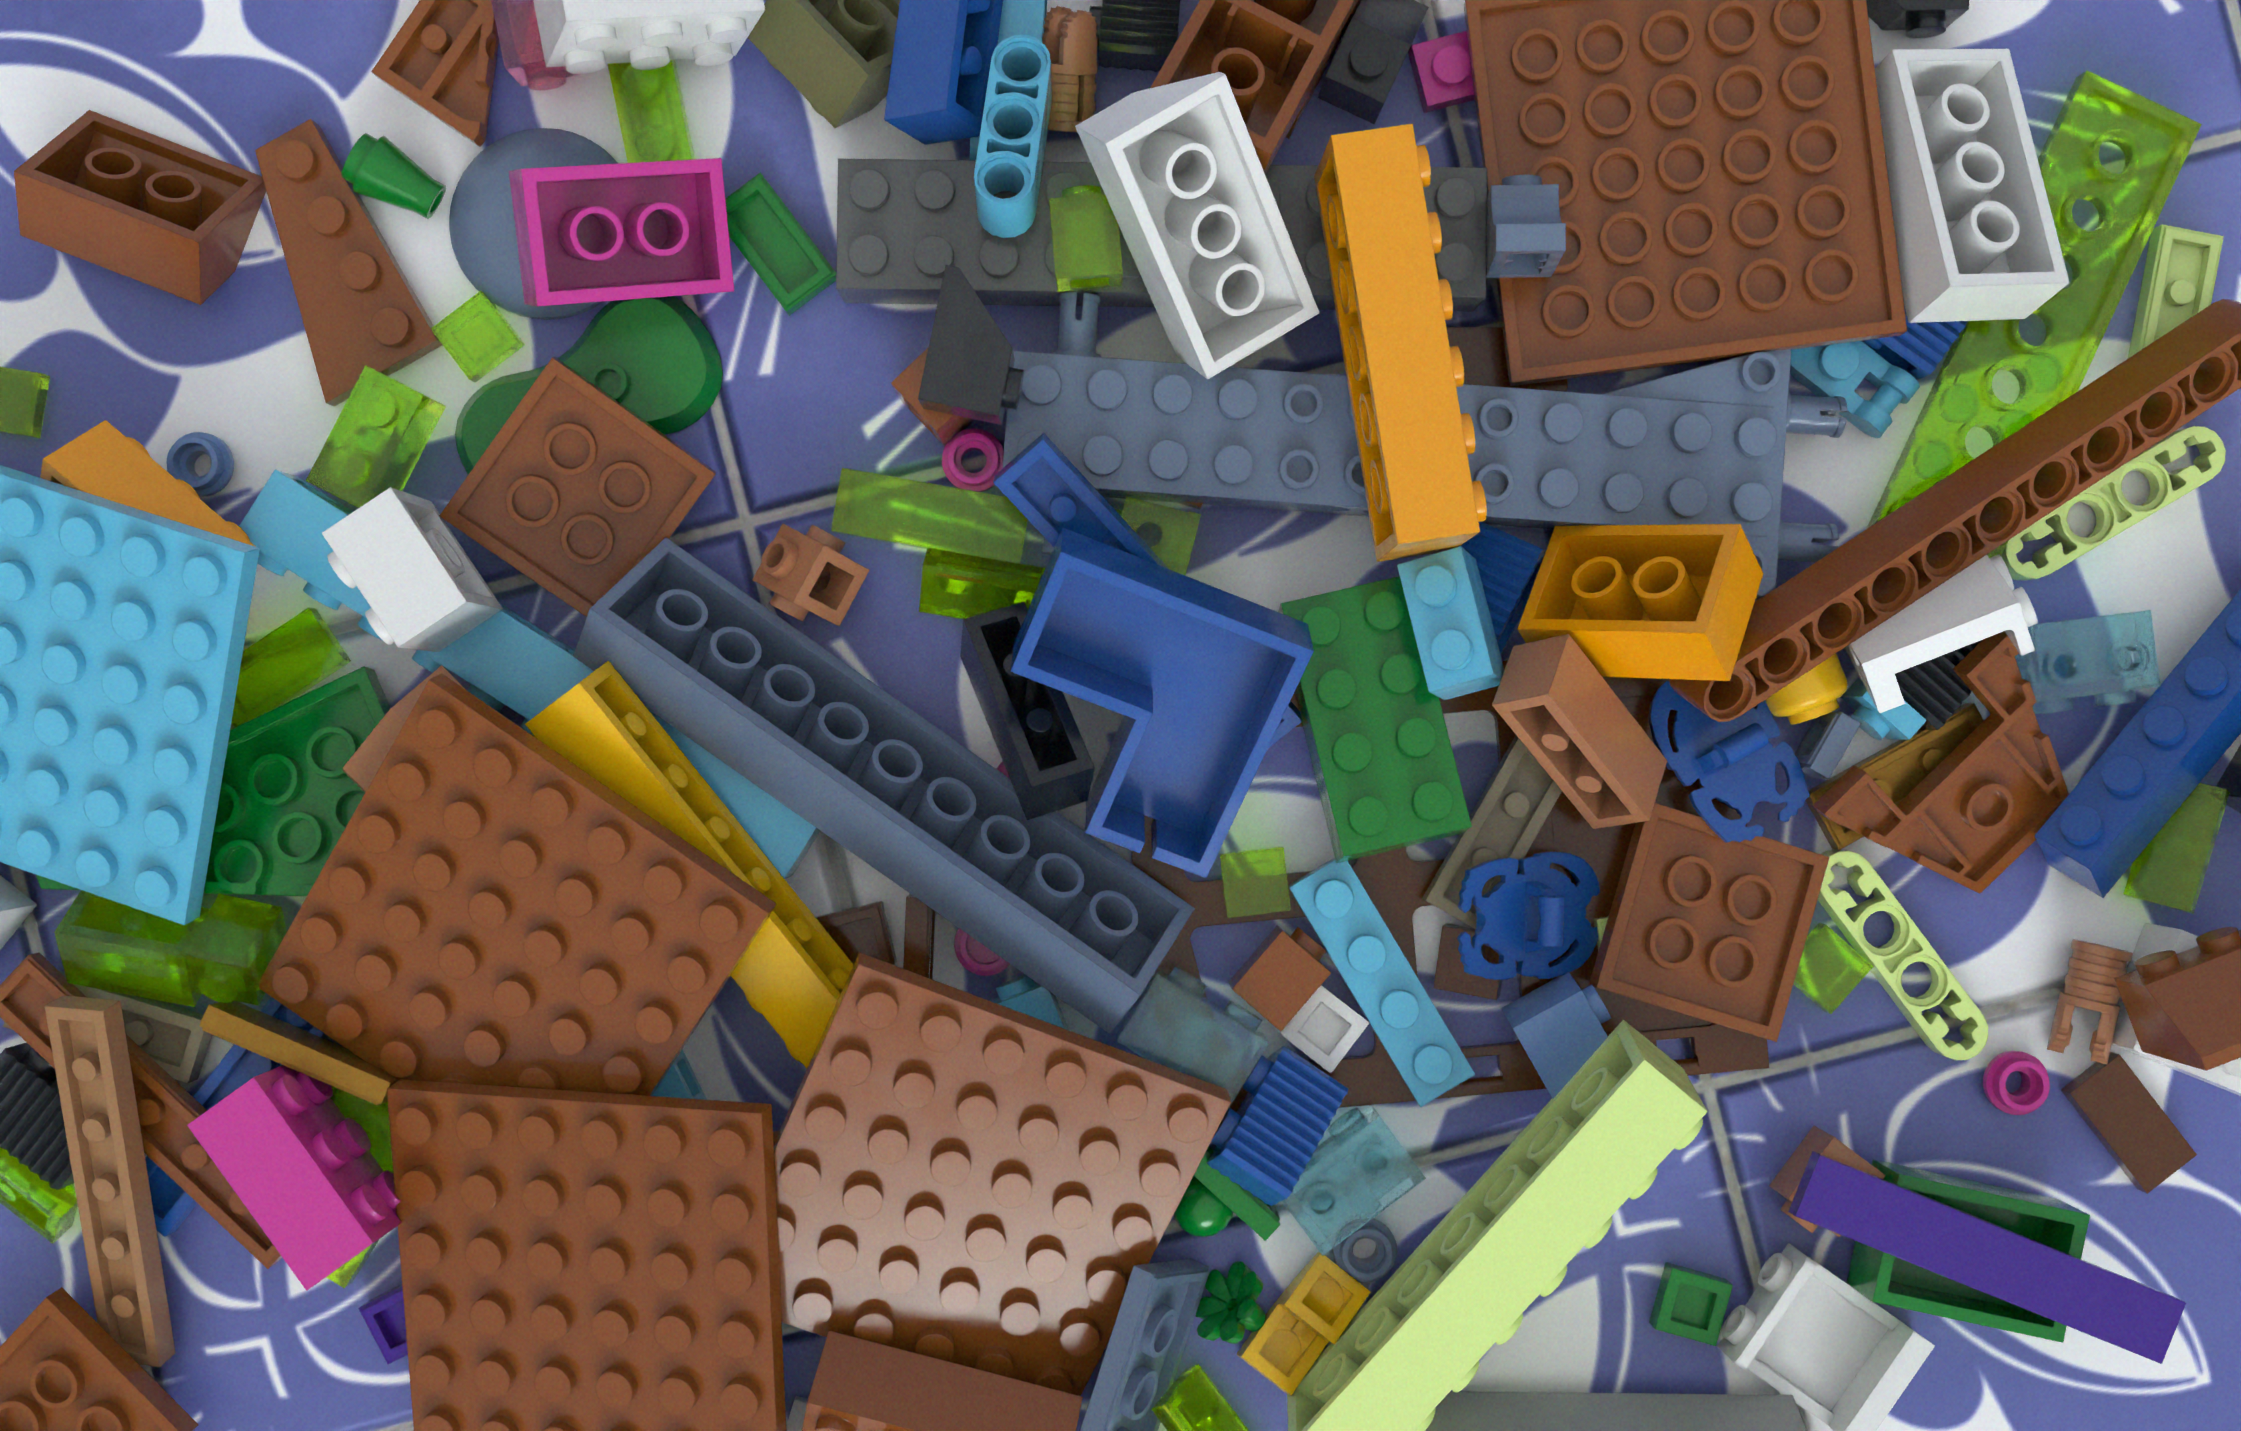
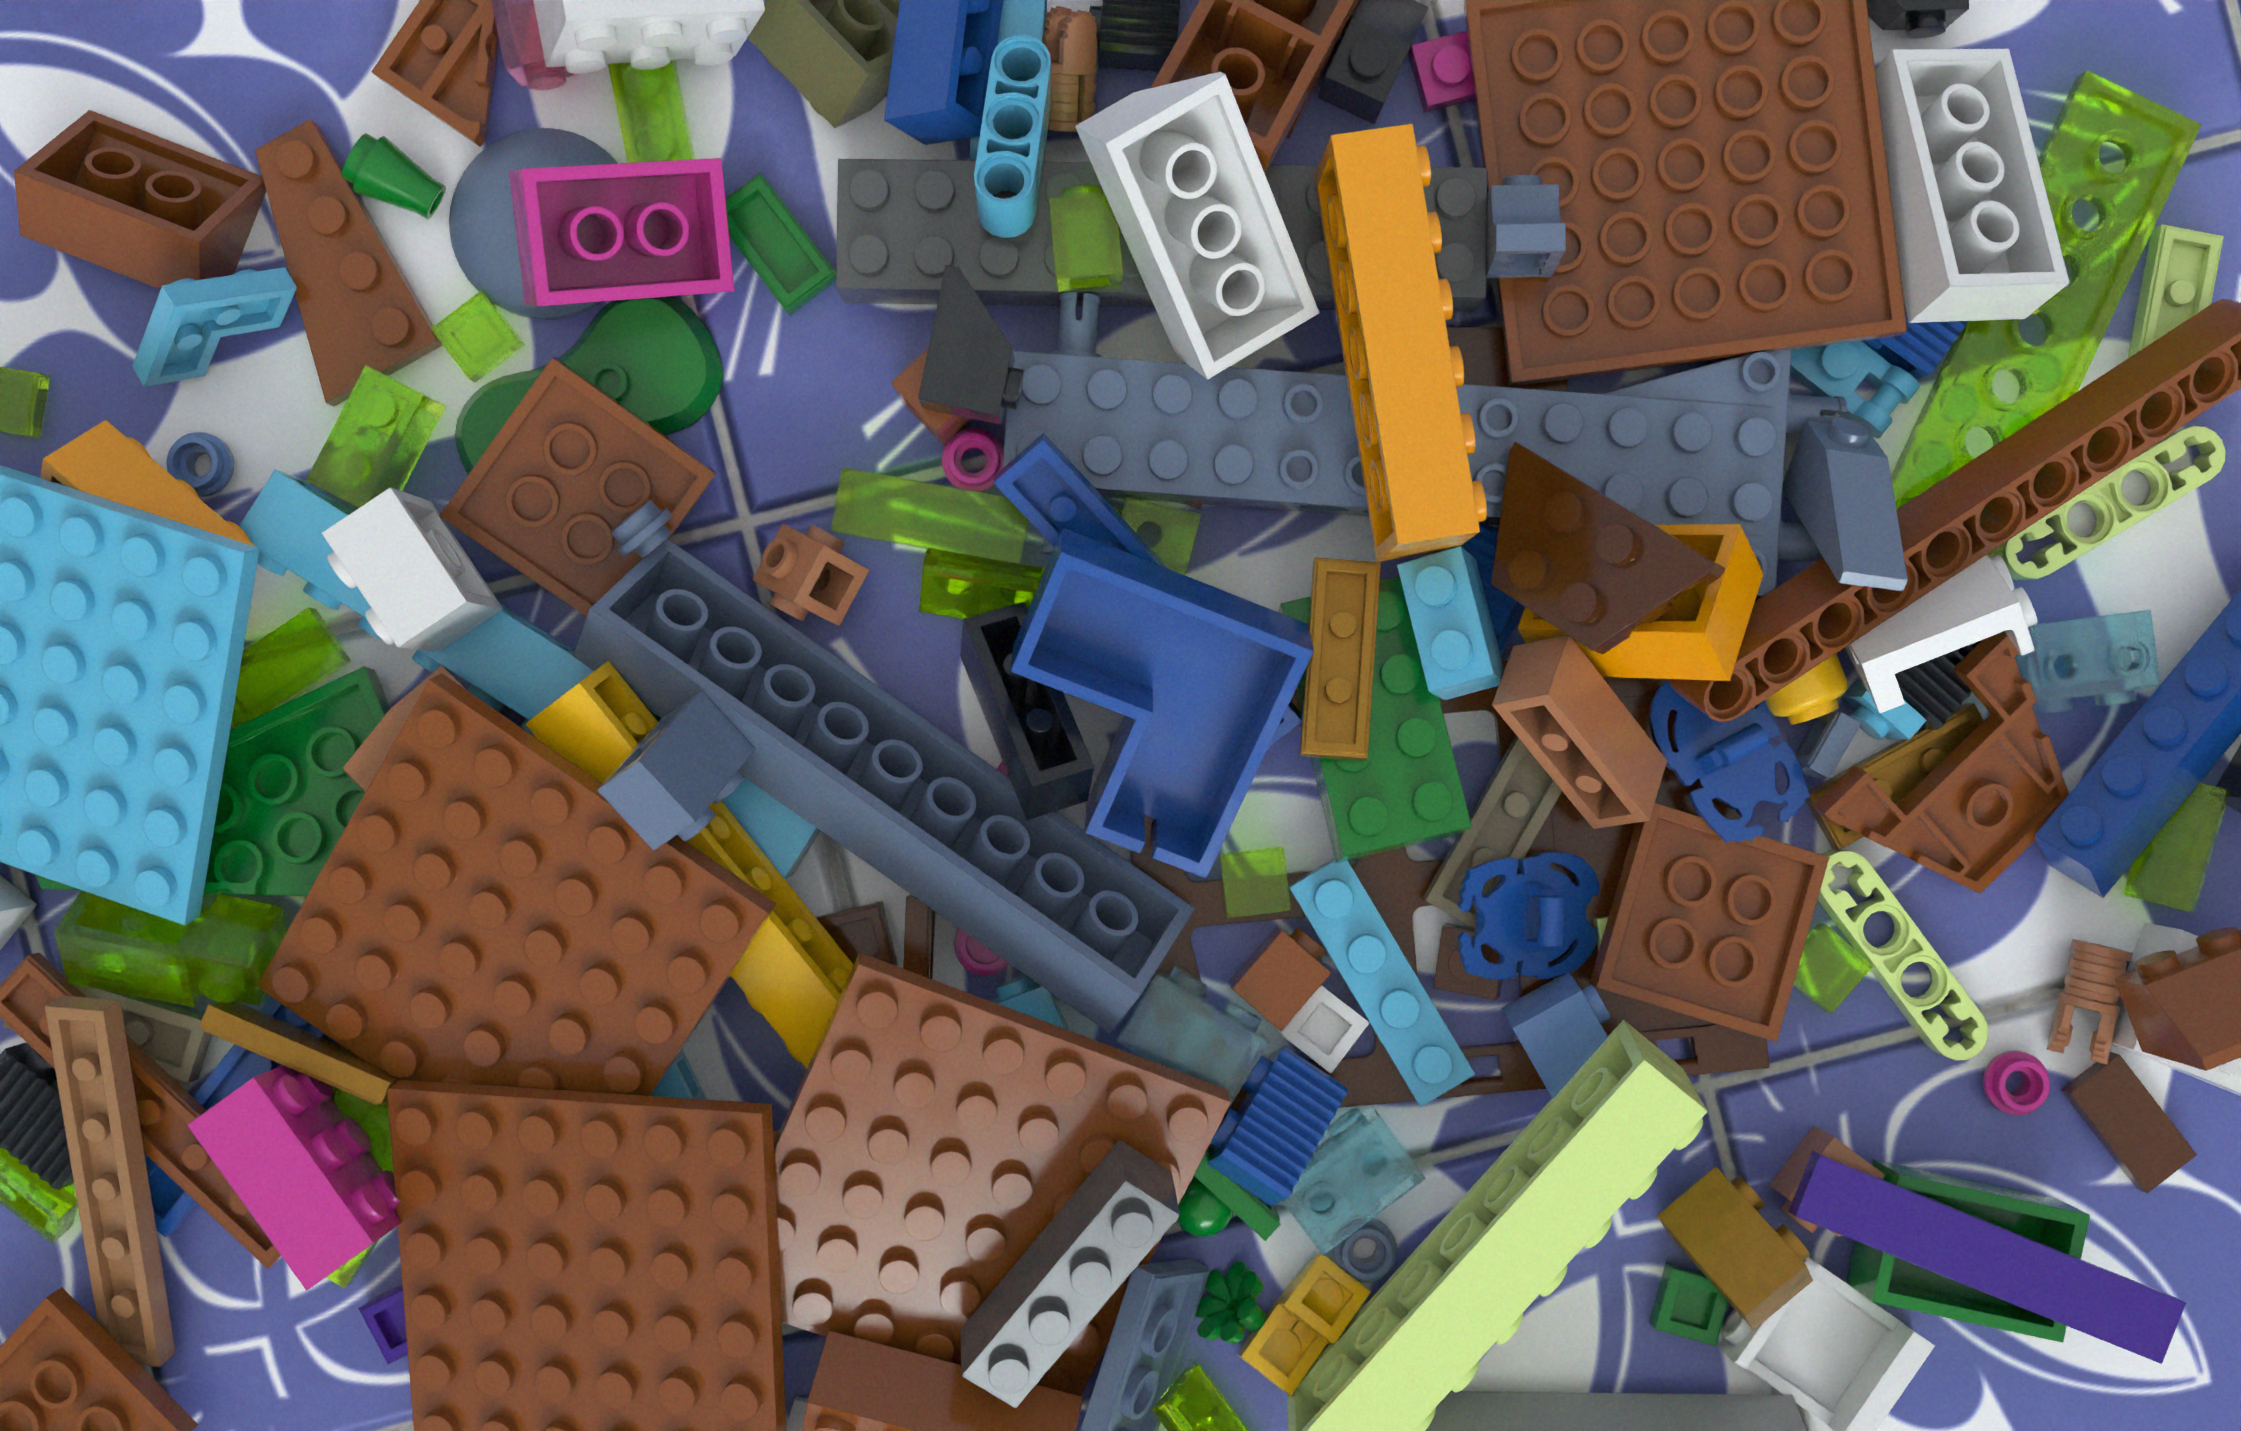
none -> medium azure plate [132,267,297,387]
none -> sand blue brick [597,690,755,850]
none -> sand blue plate [610,499,673,558]
none -> brick [961,1139,1180,1408]
none -> pearl gold tile [1299,557,1381,761]
none -> reddish brown wing [1491,442,1726,654]
none -> pearl gold brick [1657,1166,1813,1331]
none -> sand blue slope [1782,418,1908,591]

